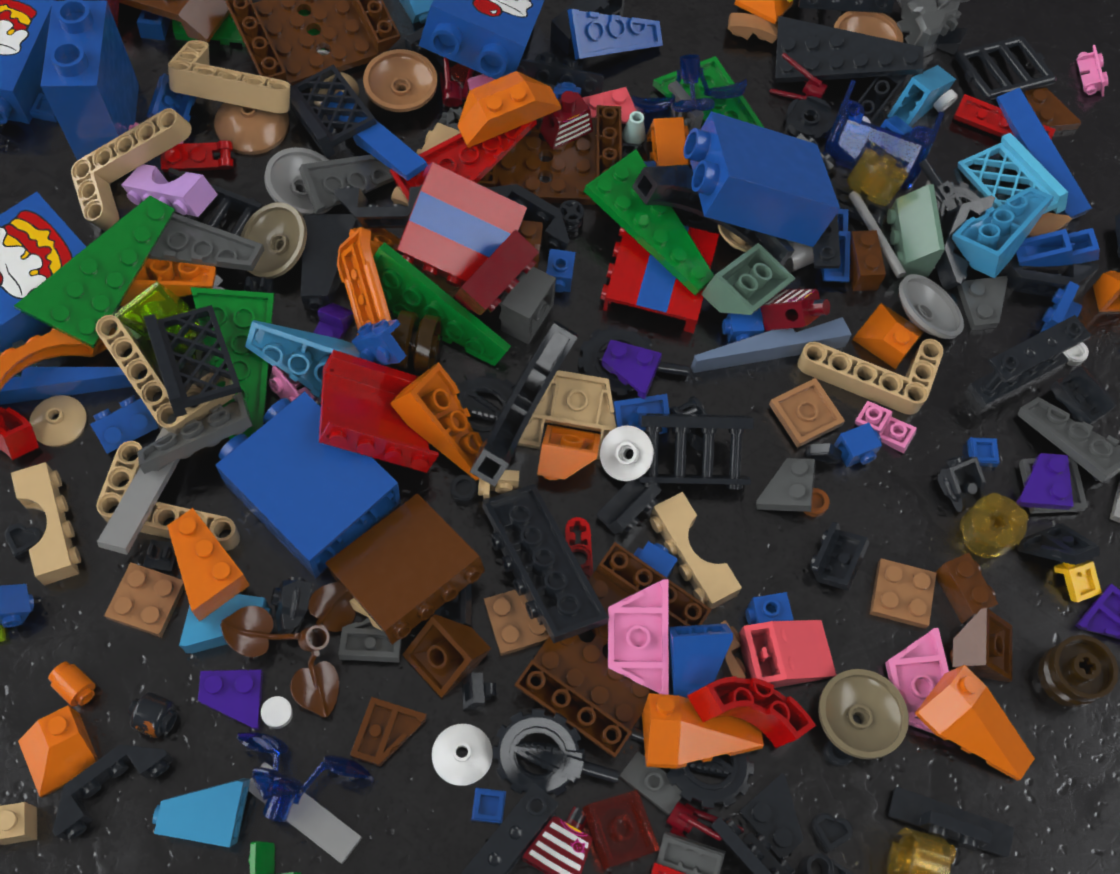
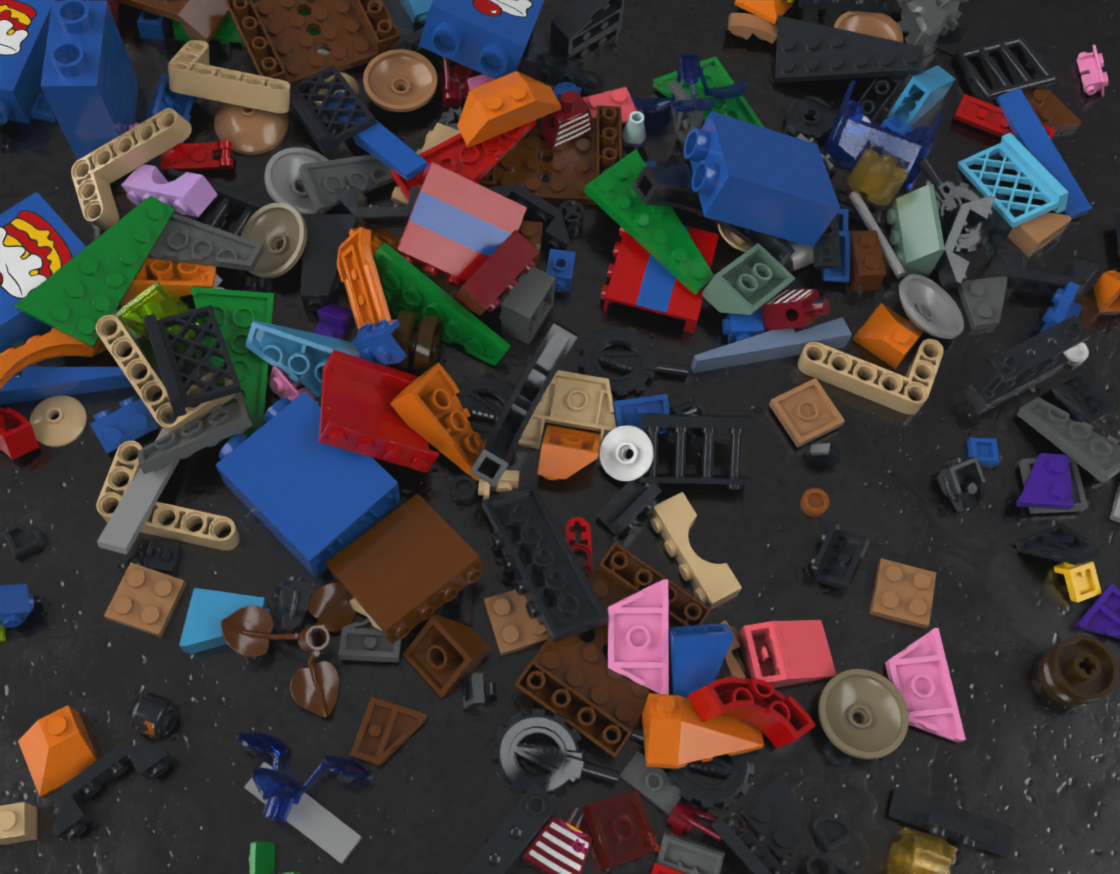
tan arch [11,462,81,586] -> none
orange brick [48,661,96,707] -> none
dark azure slope [153,778,251,848] -> none
orange wedge [167,508,250,622] -> none
dark purple wing [198,670,263,730] -> none
white tile [261,696,293,729] -> none
white dish [432,724,493,786] -> none
blue tile [471,788,506,824] -> none
blue wing [567,9,663,60] -> none
dark purple wing [602,339,662,399] -> none
blue brick [634,541,678,578] -> none
orange wedge [646,117,691,166] -> none
blue brick [745,592,794,625] -> none
dark grey wing [756,458,815,512] -> none
dark red plant [770,53,828,100] -> none
blue brick [834,423,882,468] -> none
bright pink slope [855,401,917,453] -> none
orange wedge [914,665,1035,781] -> none
white tile [933,89,958,112] -> none
reddish brown brick [936,553,998,624] -> none
reddish brown slope [950,608,1013,682] -> none
dark azure wedge [952,187,1054,278] -> none
clear yellow brick [960,493,1028,558] -> none
blue slope [1016,228,1100,267] -> none

